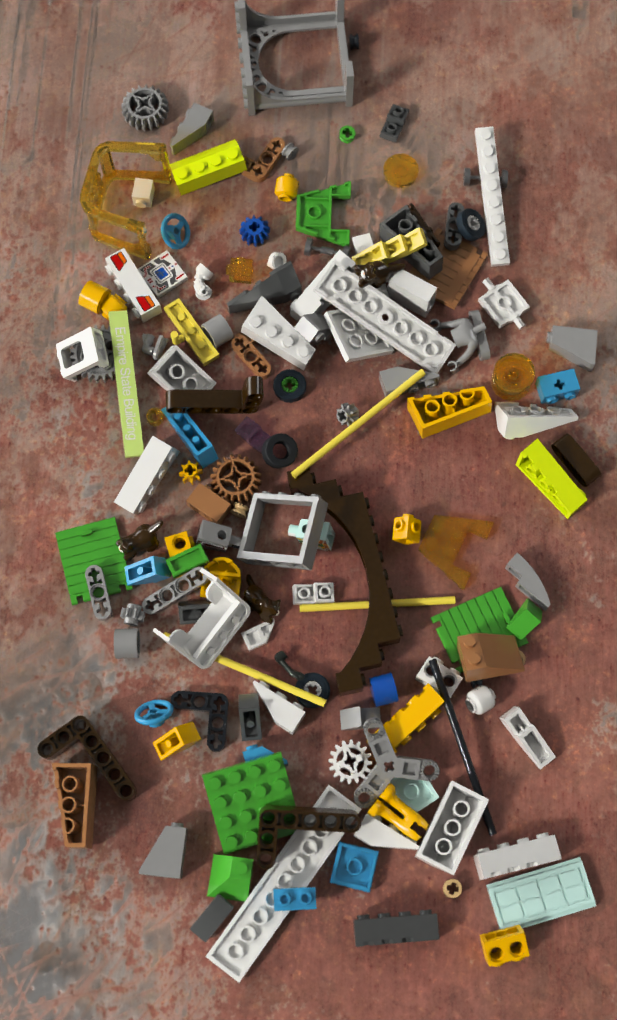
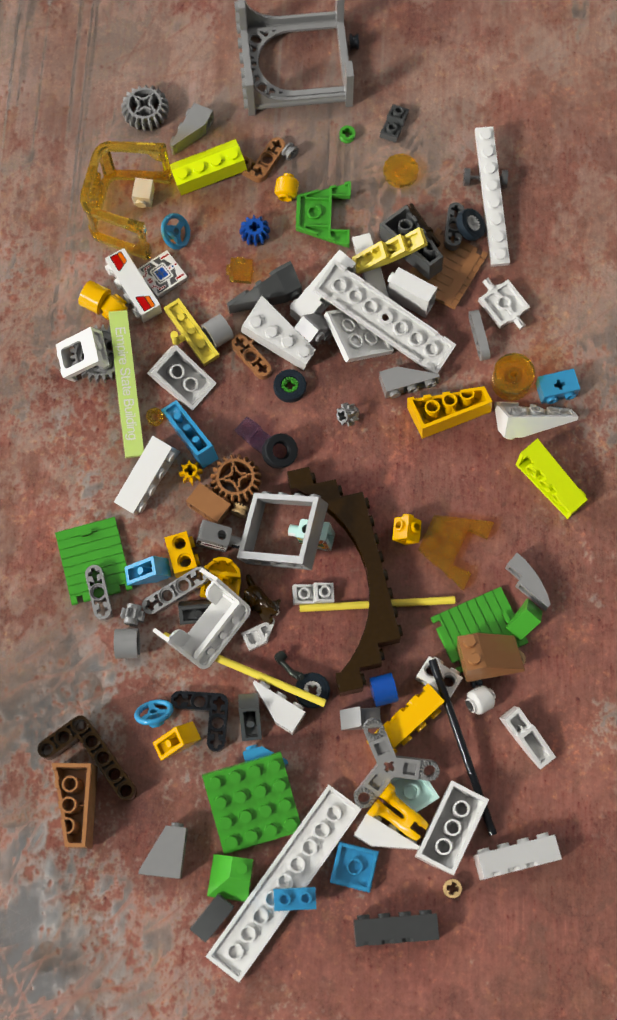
dark brown animal [116,520,163,561] -> none
light grey piece [142,333,169,360] -> none
bright green tile [165,543,209,578] -> none
dark brown beam [166,376,264,414] -> none
white arm [193,263,214,300] -> none
dark brown beam [257,805,361,870] -> none
white tile [267,252,287,270] -> none
light yellow piece [291,369,426,479] -> none
flat silver wheel [304,237,350,257] -> none
white gear [328,739,372,785] -> none
dark brown animal [354,260,406,289] -> none
light grey piece [430,318,487,374] -> none
yellow brick [479,924,530,967] -> none
light aqua piece [486,857,596,929] -> none
light grey slope [546,325,598,372] -> none
dark brown beam [551,434,601,487] -> none

